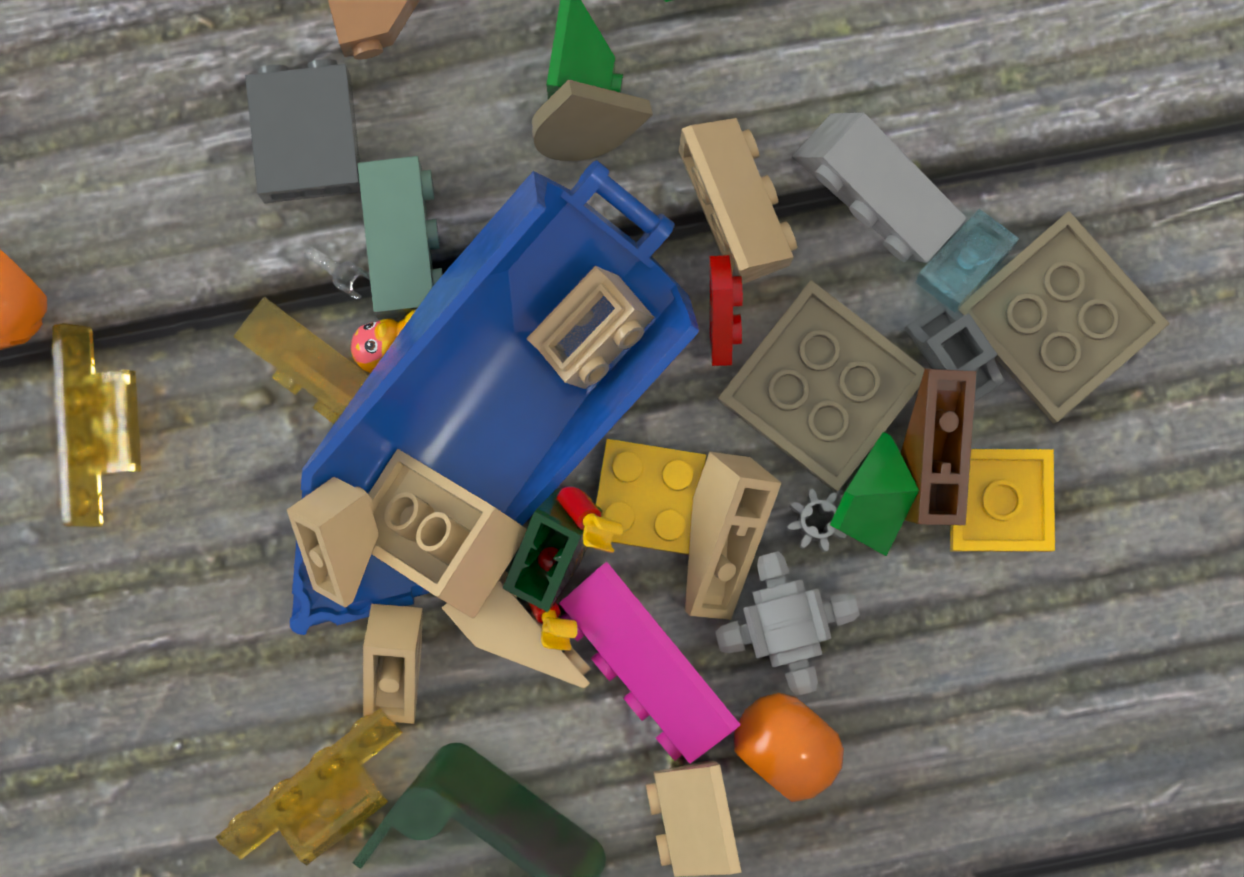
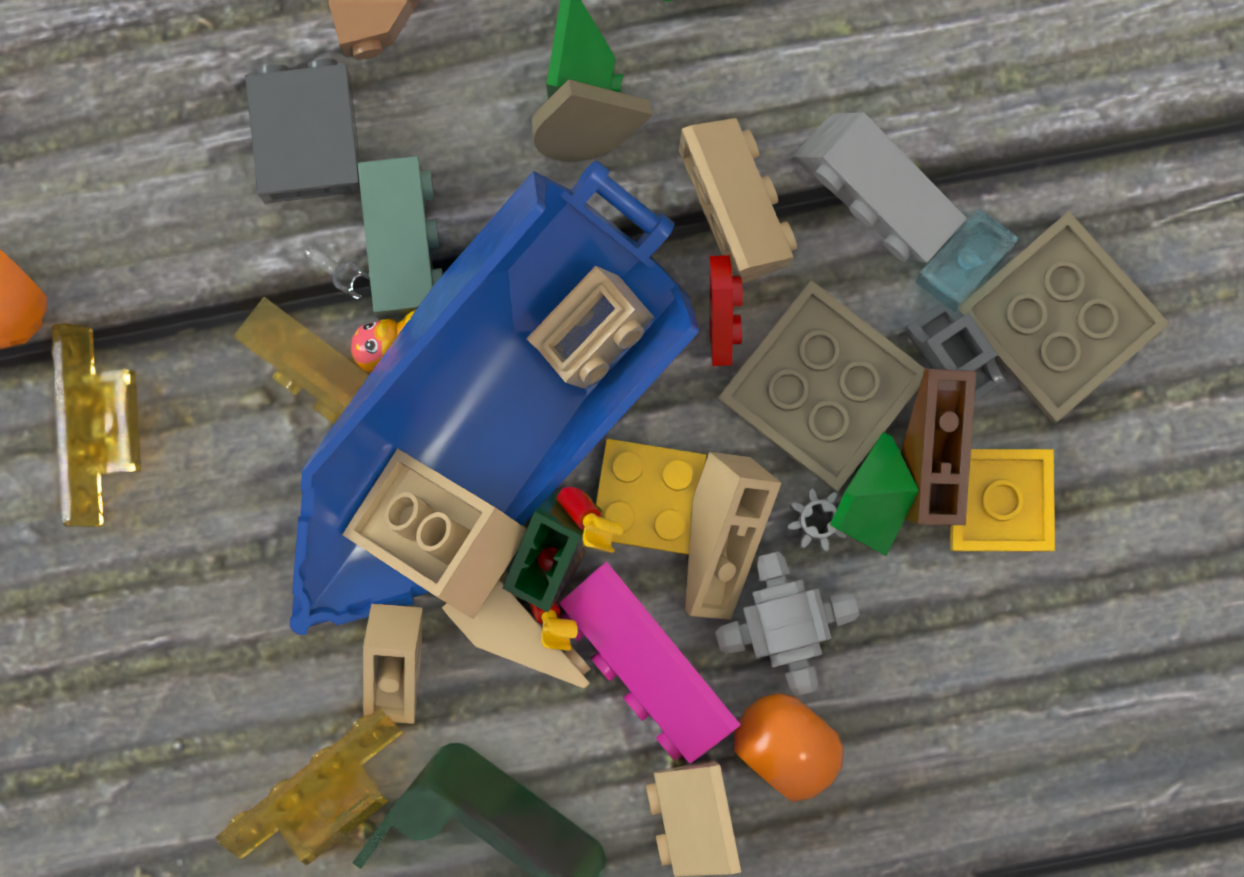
tan slope [287,477,379,608] -> none

